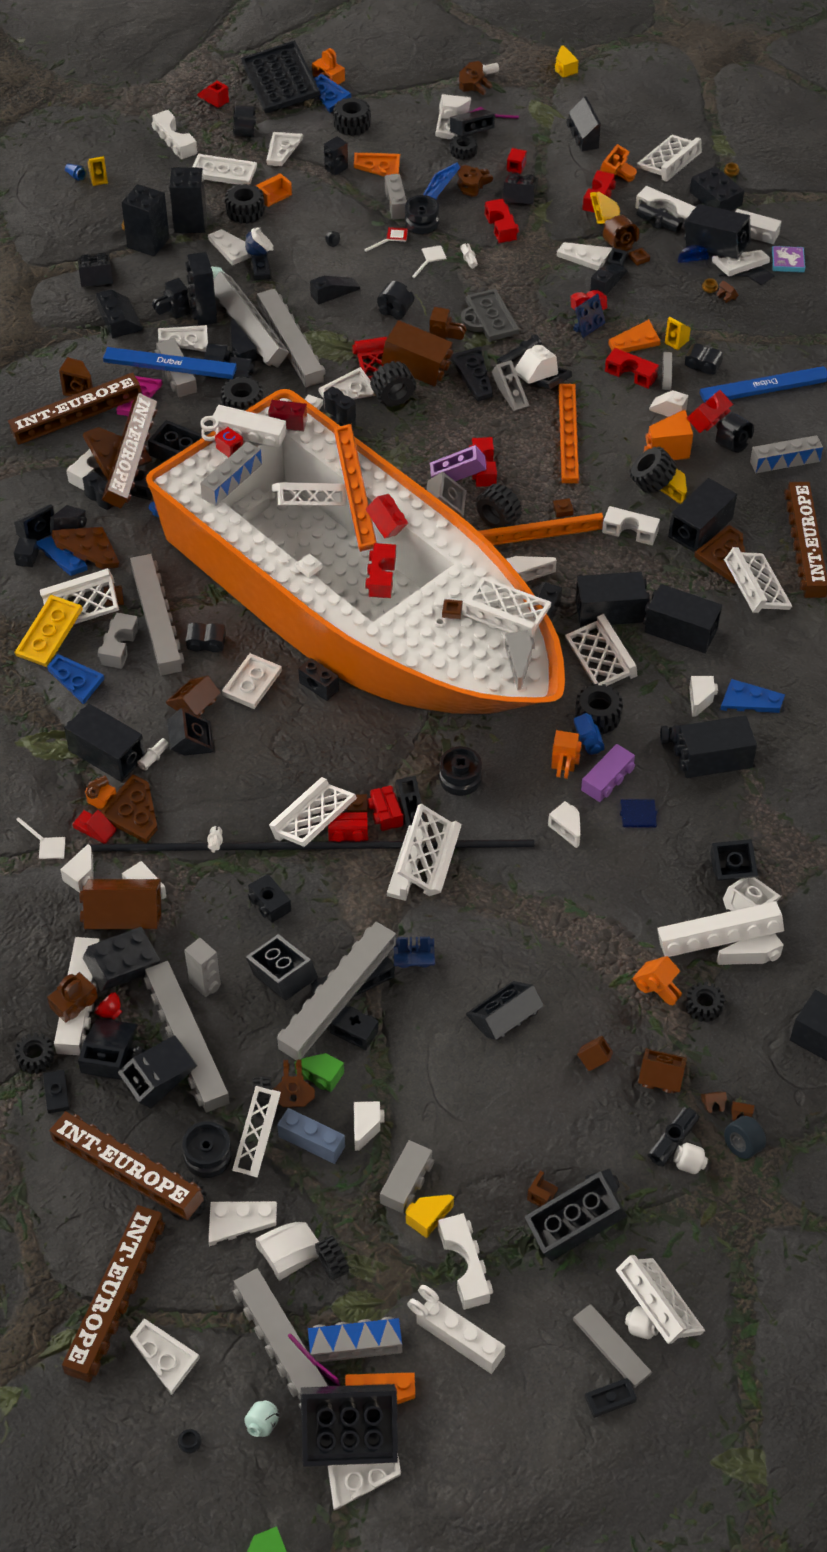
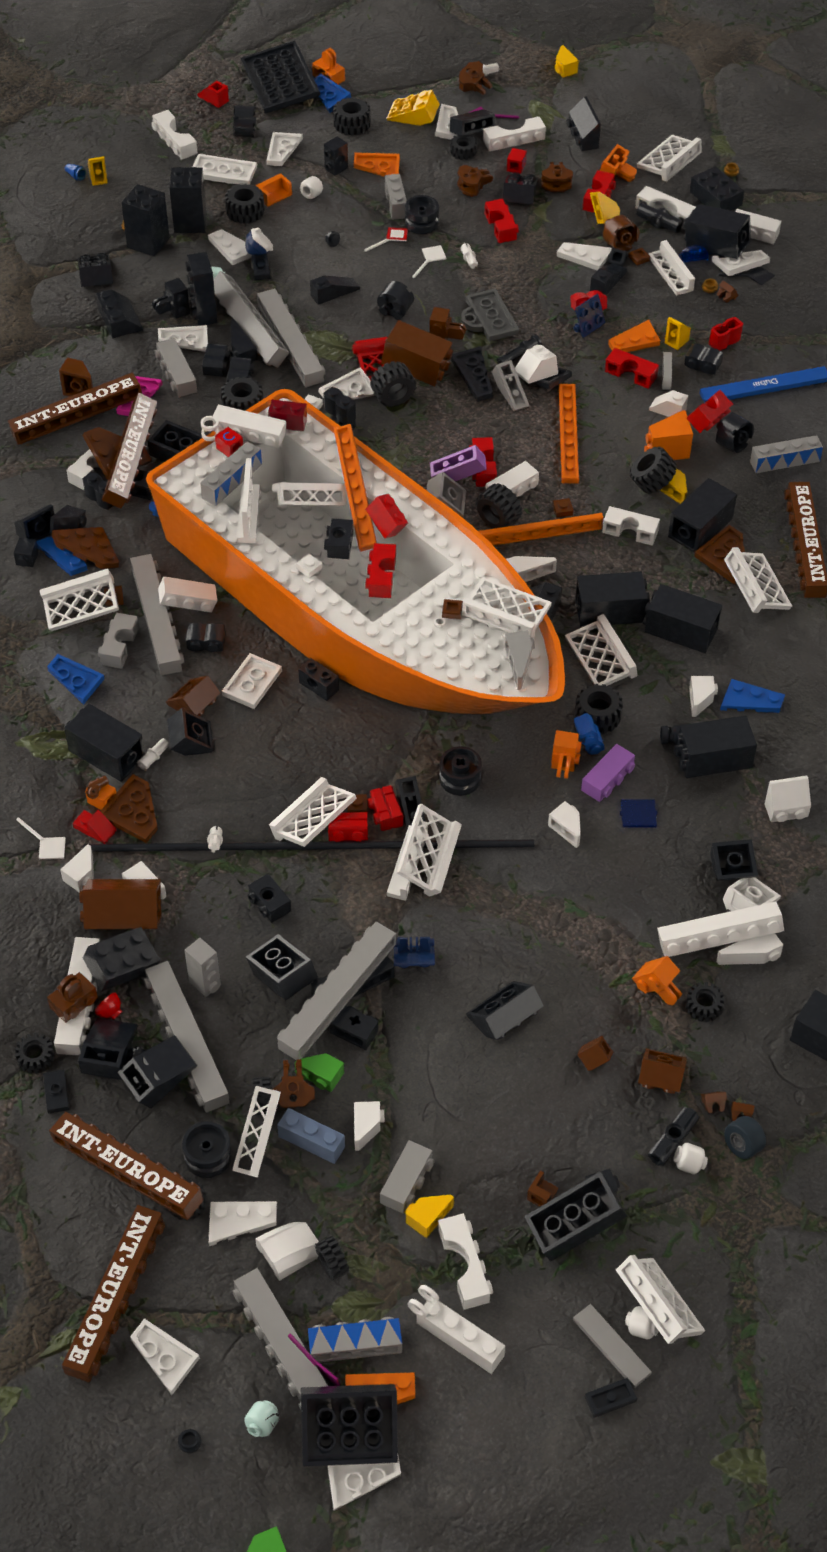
yellow plate [14,595,83,667] -> none
blue tile [103,347,237,379] -> none
blue wing [423,163,460,199] -> none
white slope [439,94,471,119] -> none
tile [772,246,805,272] -> none
none -> white brick [158,576,217,613]
none -> white fence [237,458,260,543]
none -> white head [300,176,323,199]
none -> black brick [324,518,354,560]
none -> yellow slope [387,90,440,126]
none -> white arch [483,117,546,152]
none -> white brick [486,461,539,497]
none -> reddish brown hinge [541,162,573,191]
none -> white fence [648,240,695,296]
none -> red brick [709,317,743,350]
none -> white slope [765,776,811,822]

